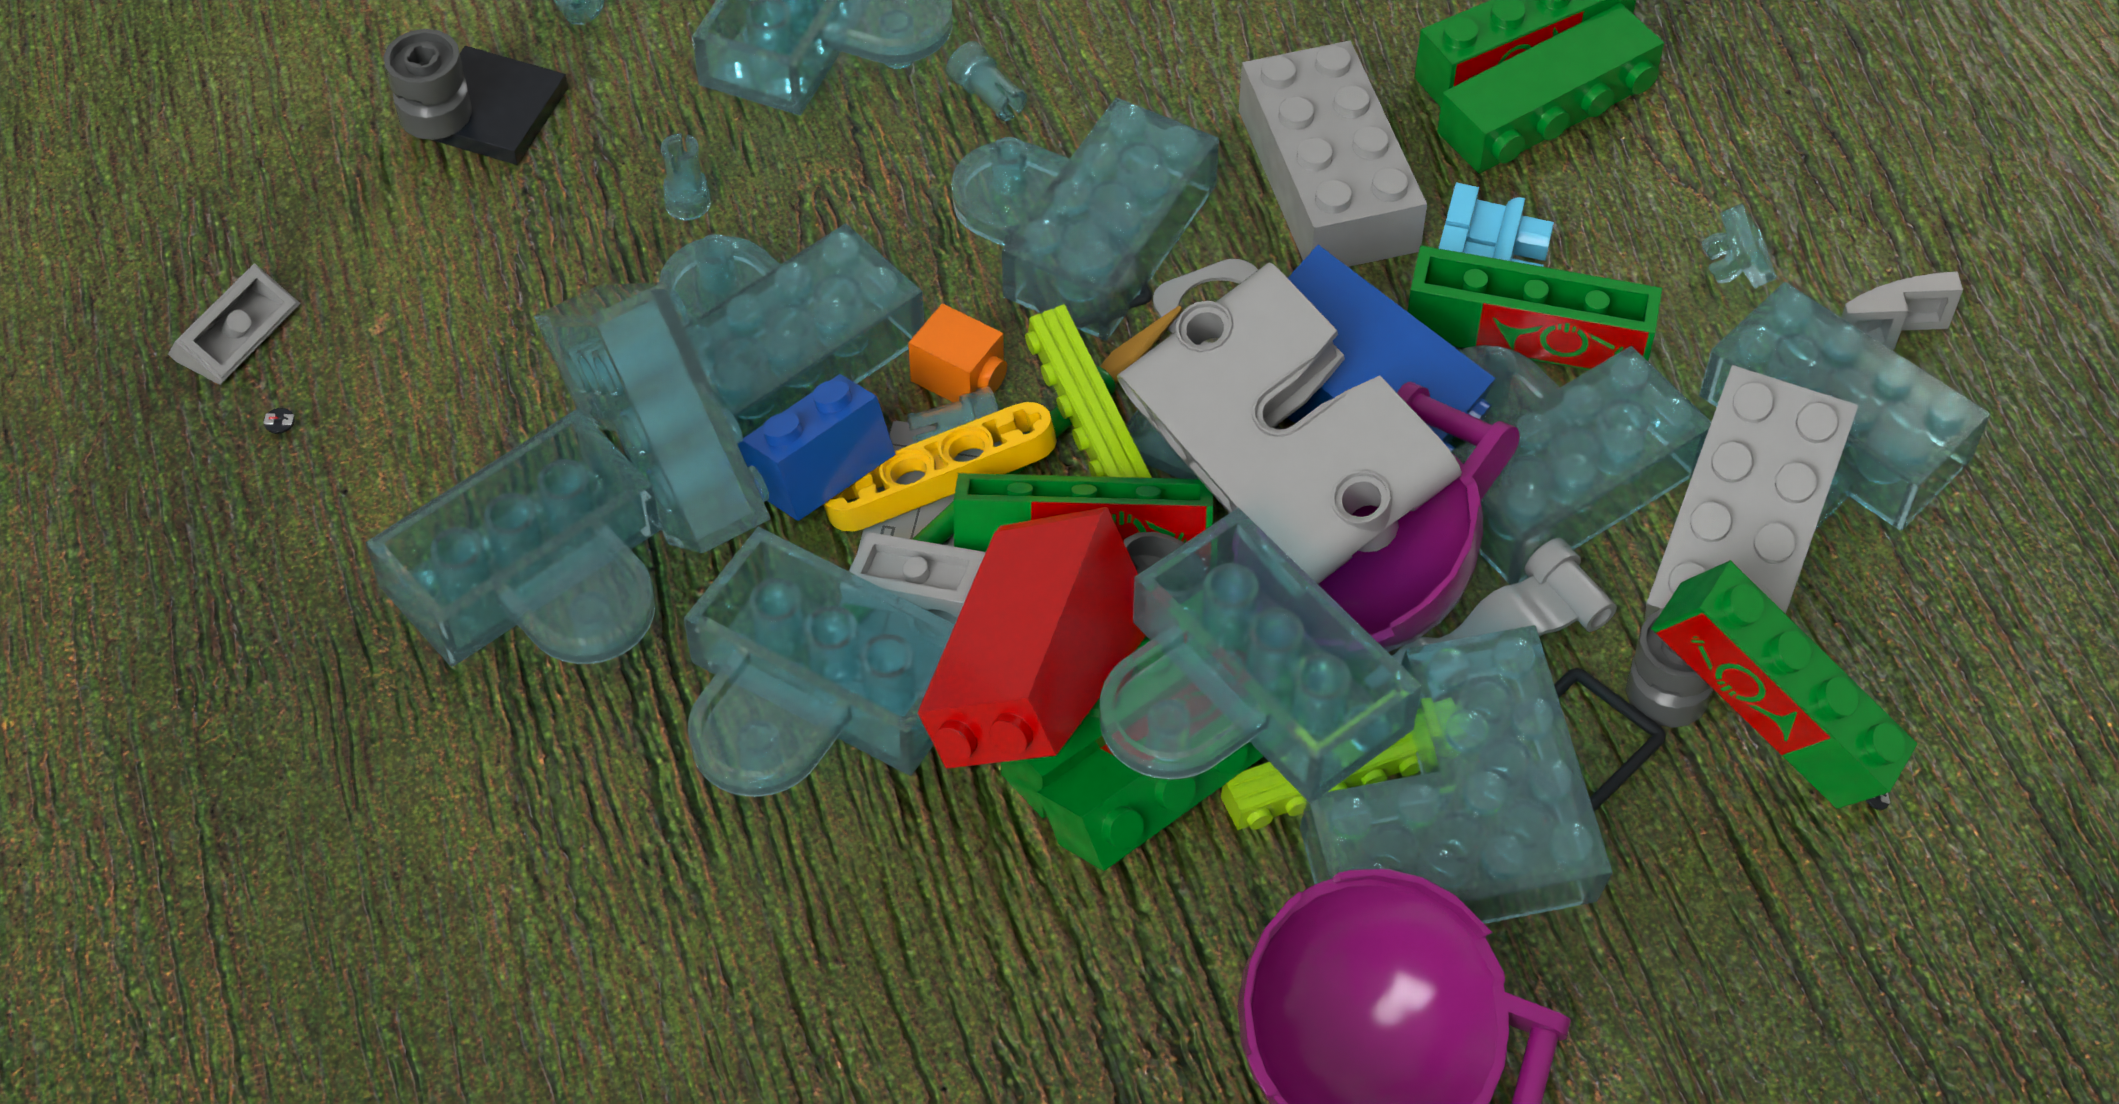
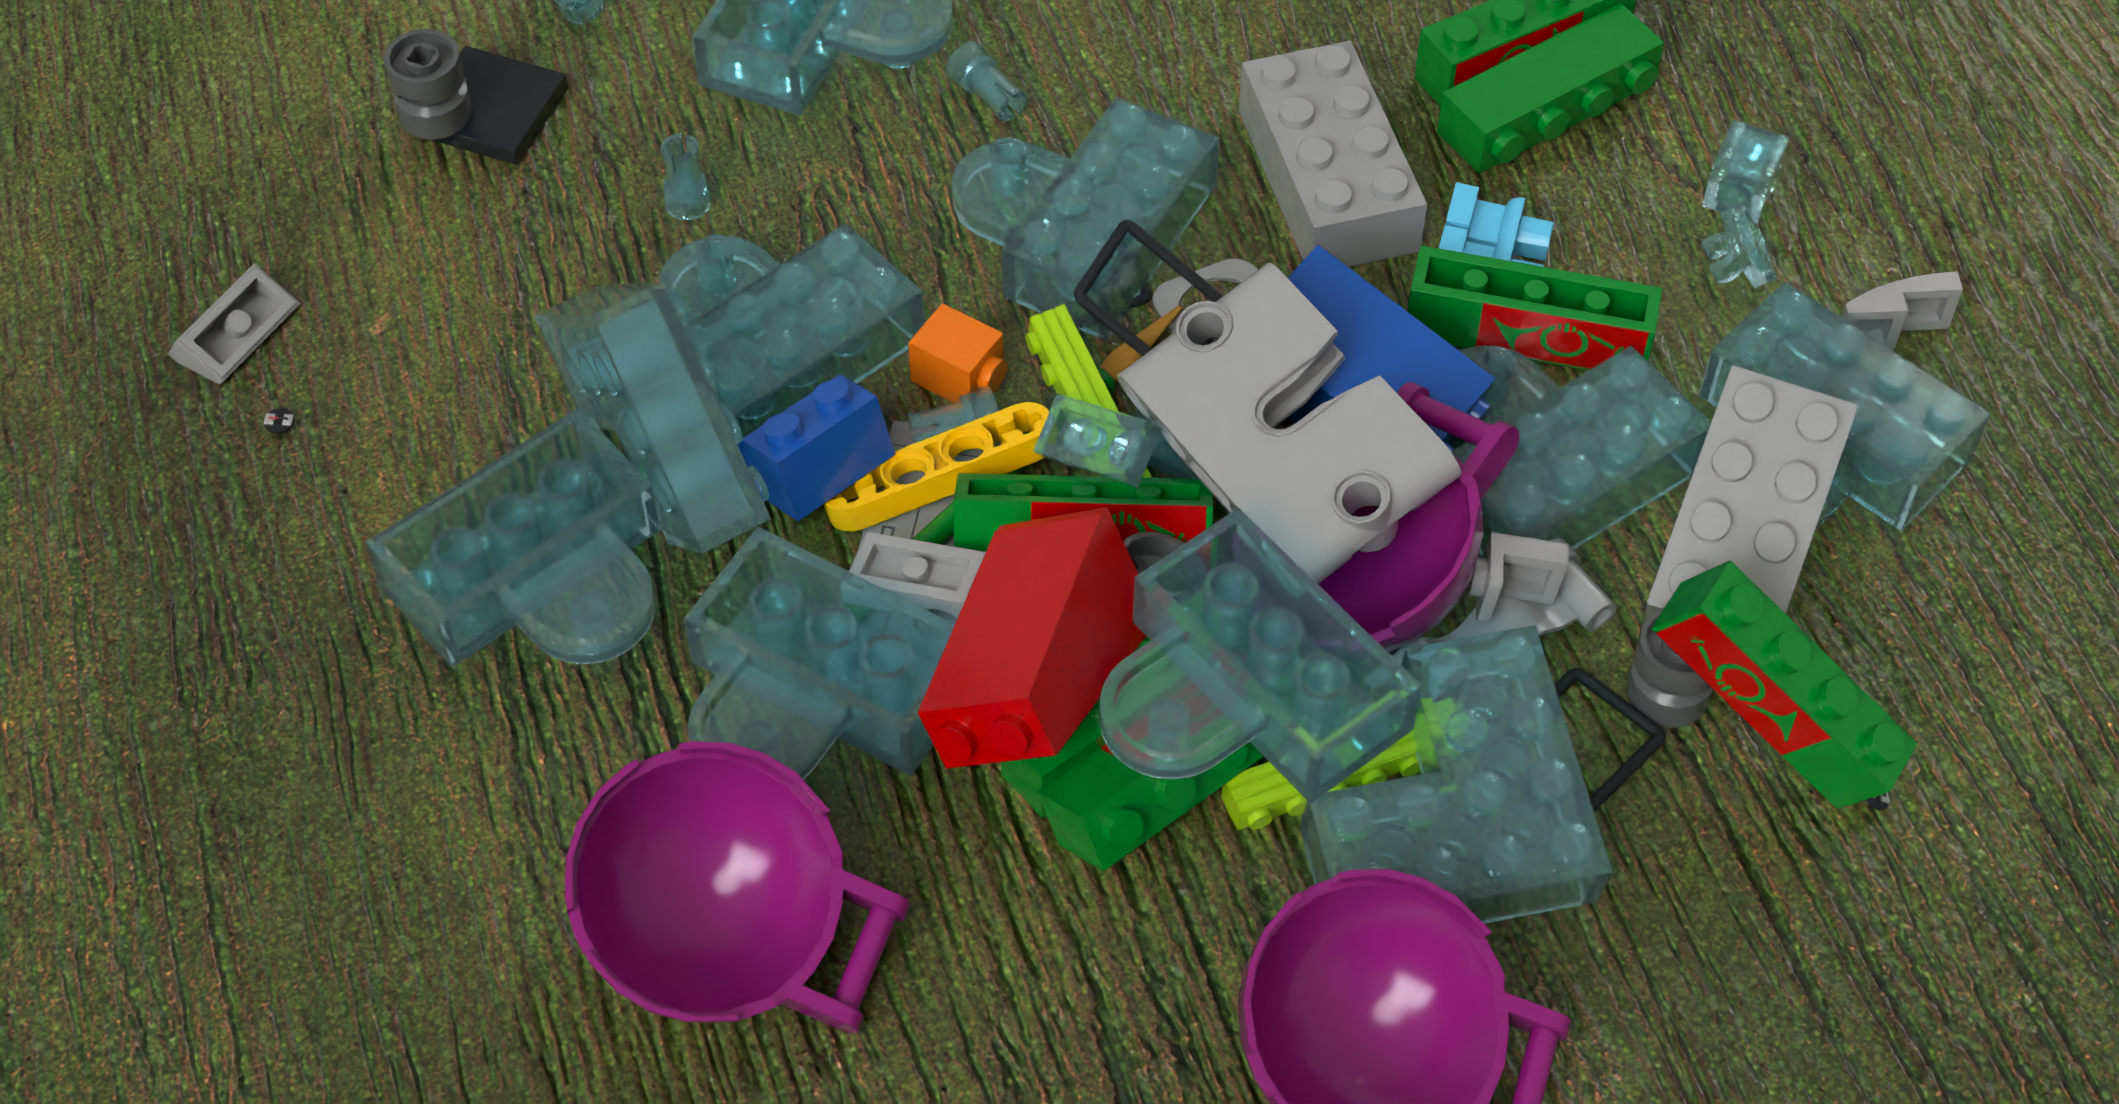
none -> magenta windscreen [565,741,911,1034]
none -> clear light blue plate [1033,393,1162,488]
none -> black piece [1074,220,1224,356]
none -> light grey bracket [1466,532,1569,622]
none -> clear light blue brick [1702,120,1789,224]

